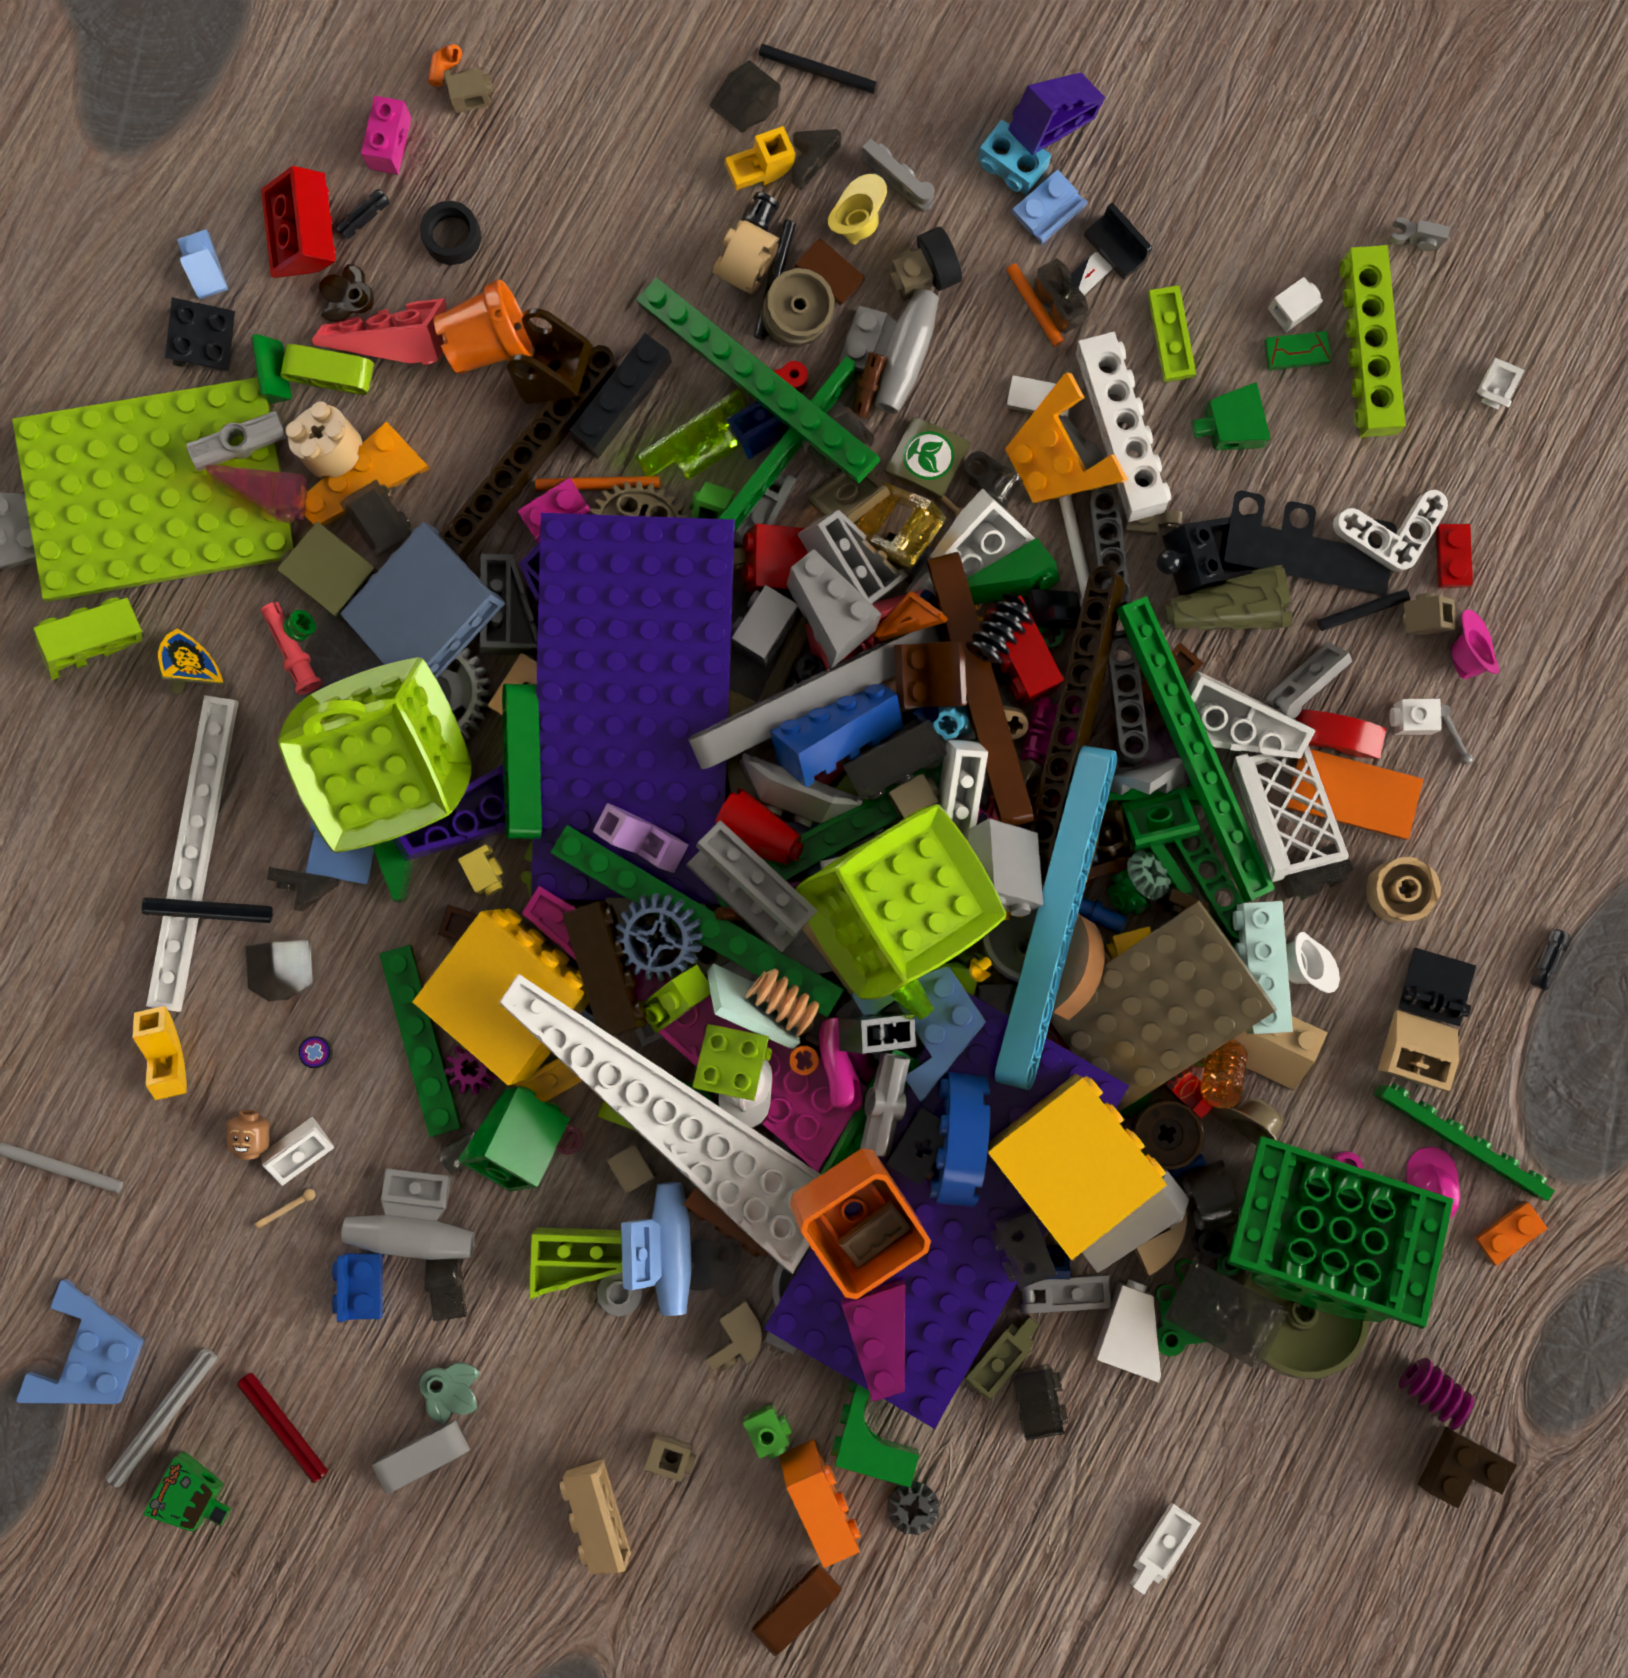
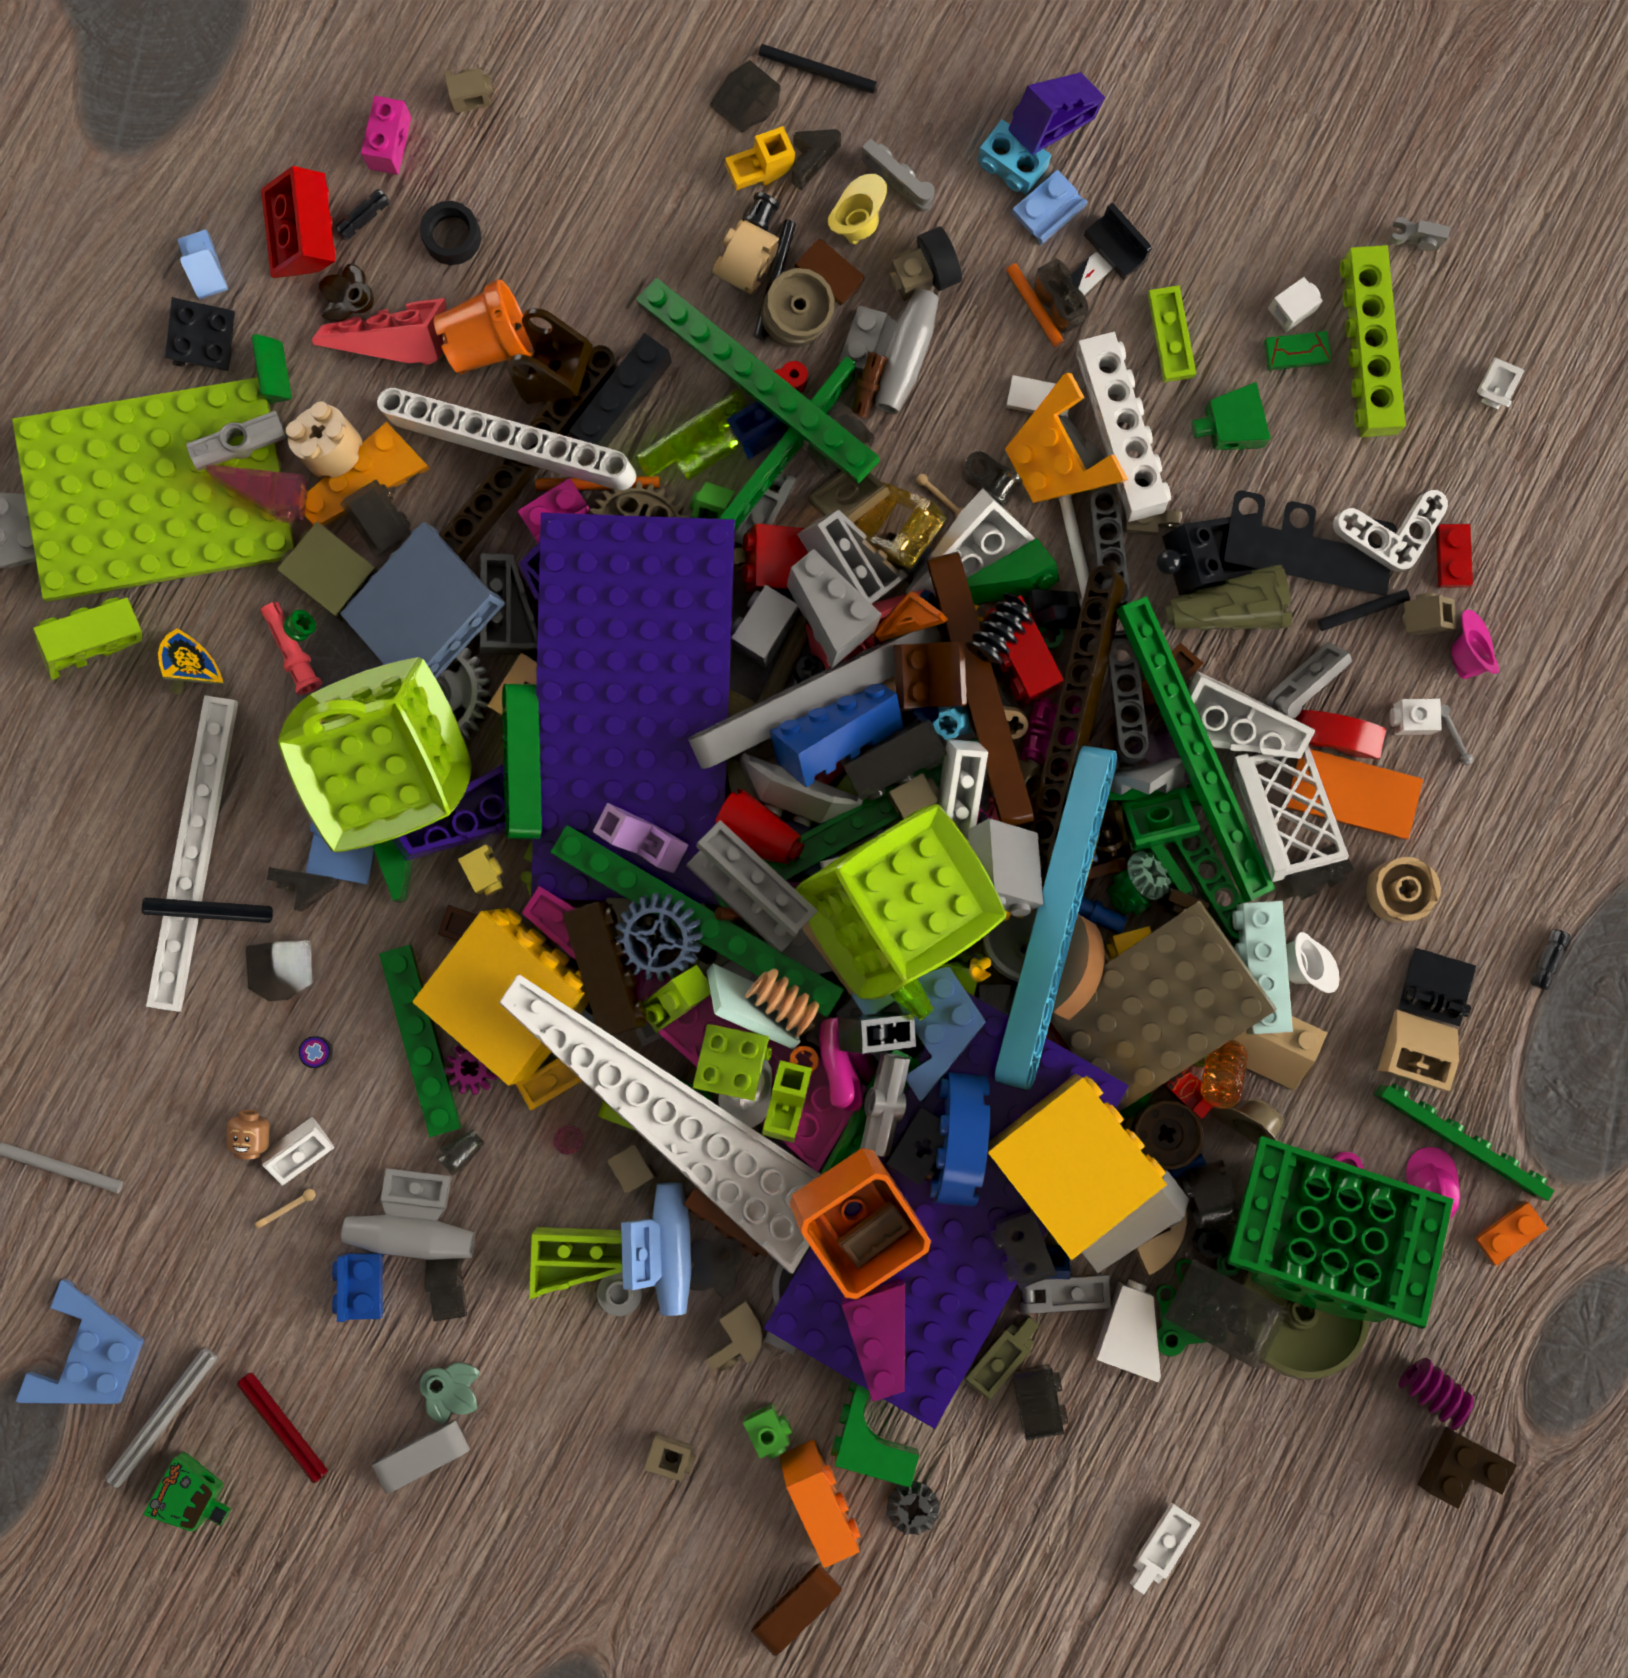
yellow brick [132,1006,187,1100] -> none
lime beam [280,344,374,395] -> none
orange arm [428,44,462,87] -> none
green slope [458,1086,570,1192] -> none
tan slope [560,1459,631,1574] -> none
slope [884,417,971,499] -> none
none -> white beam [377,388,636,490]
none -> lime brick [762,1060,812,1143]

